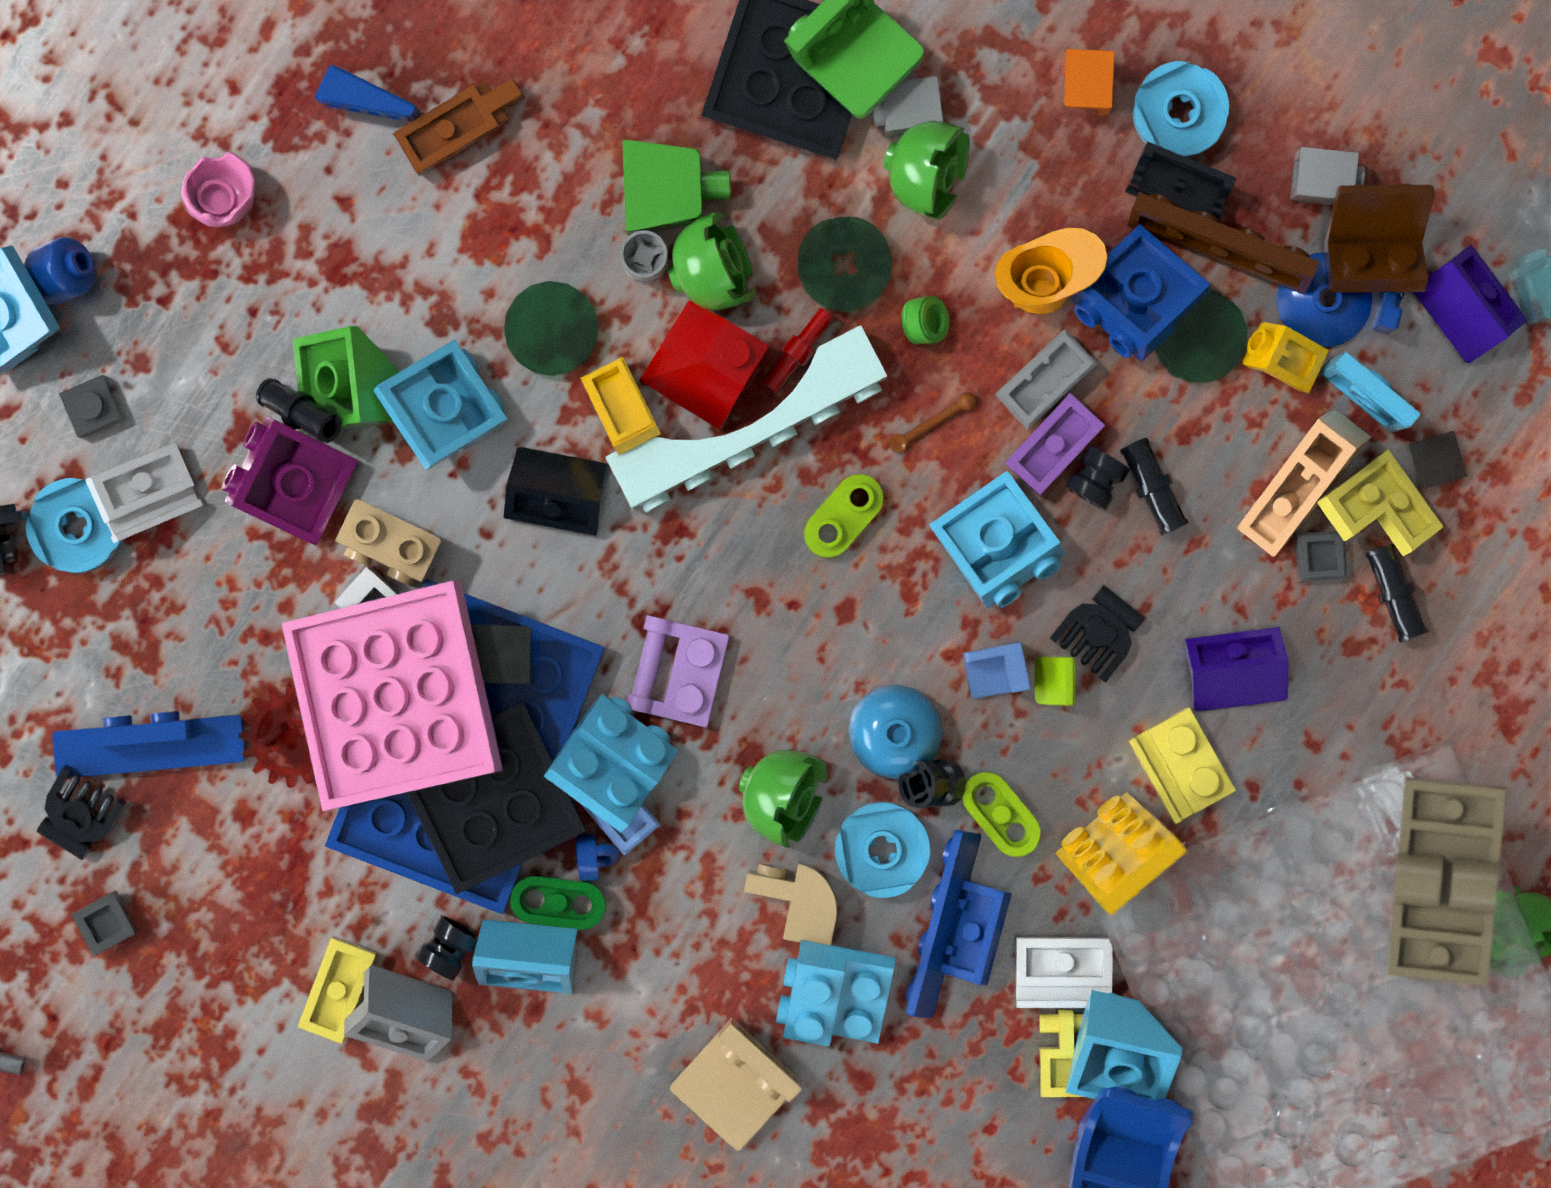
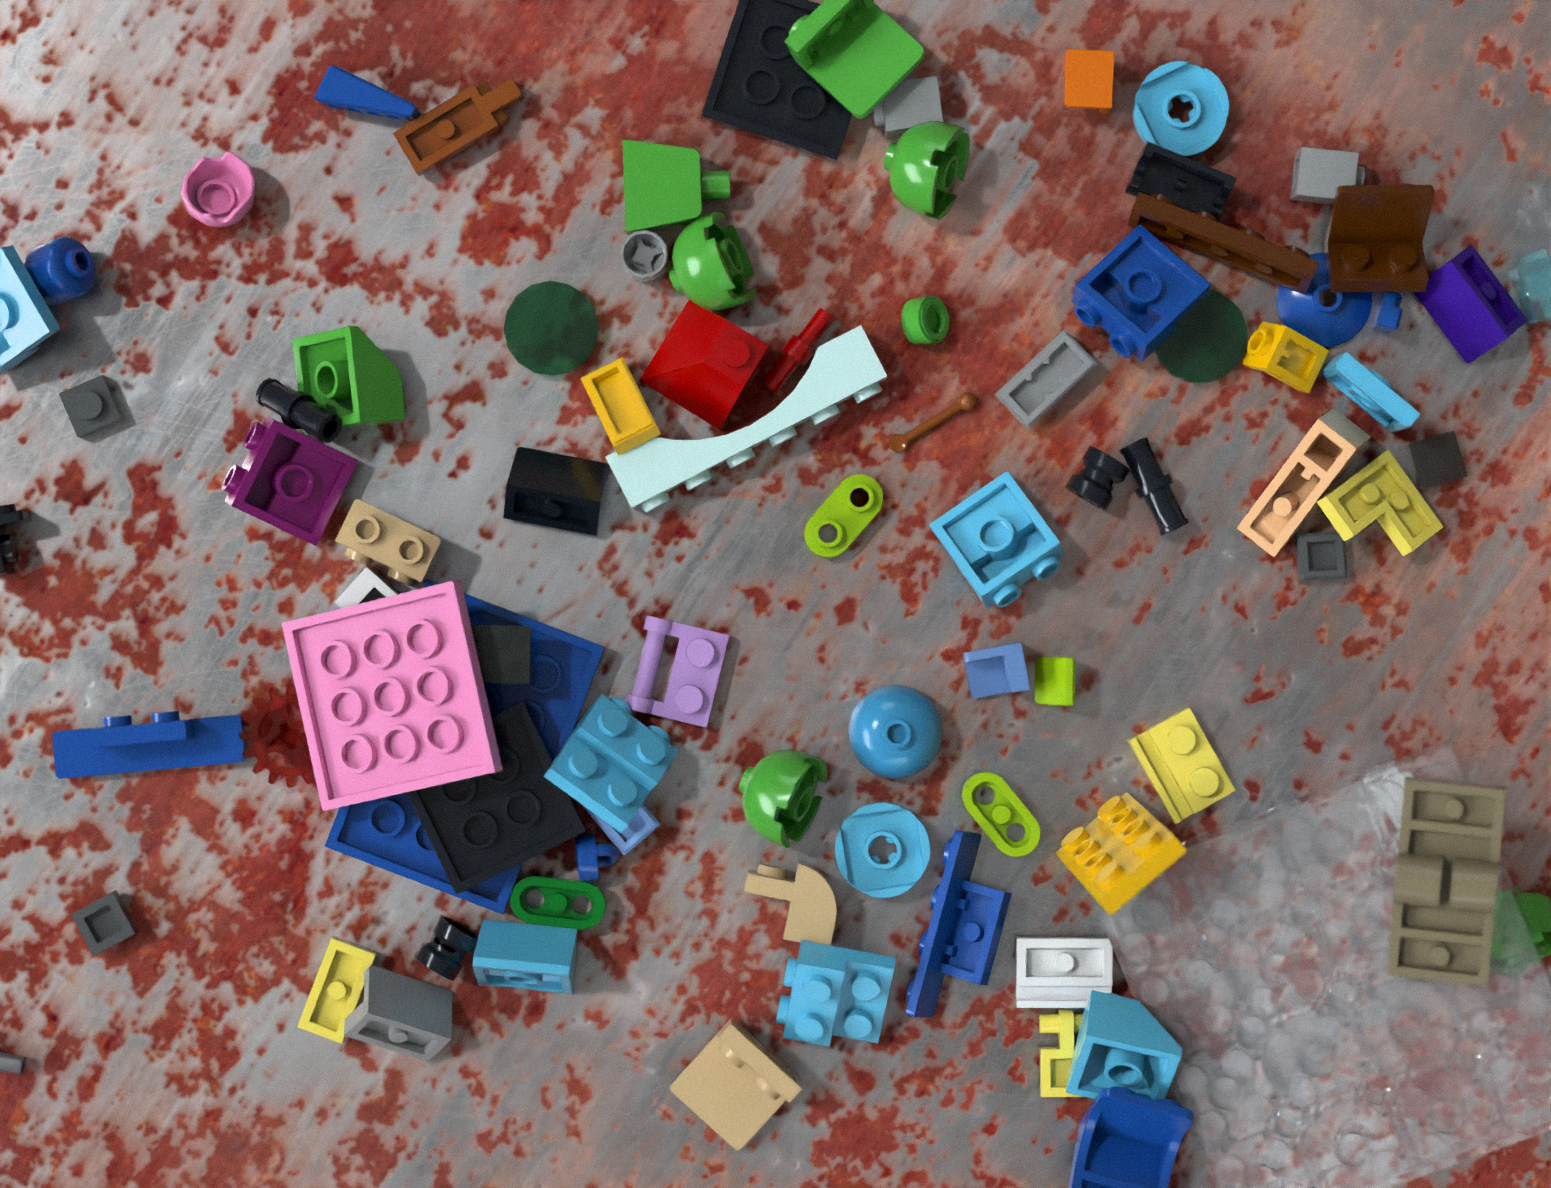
medium azure plate [25,478,124,573] -> none
black piece [36,765,127,860] -> none
white plate [85,442,203,543] -> none
medium azure plate [373,339,508,471] -> none
clear green plate [797,216,892,313] -> none
black wheel [899,759,966,808] -> none
light orange piece [994,227,1108,315] -> none
medium lavender plate [1004,393,1105,496] -> none
black piece [1049,584,1145,683] -> none
dark purple panel [1185,627,1289,712] -> none
black pin [1365,543,1429,643] -> none

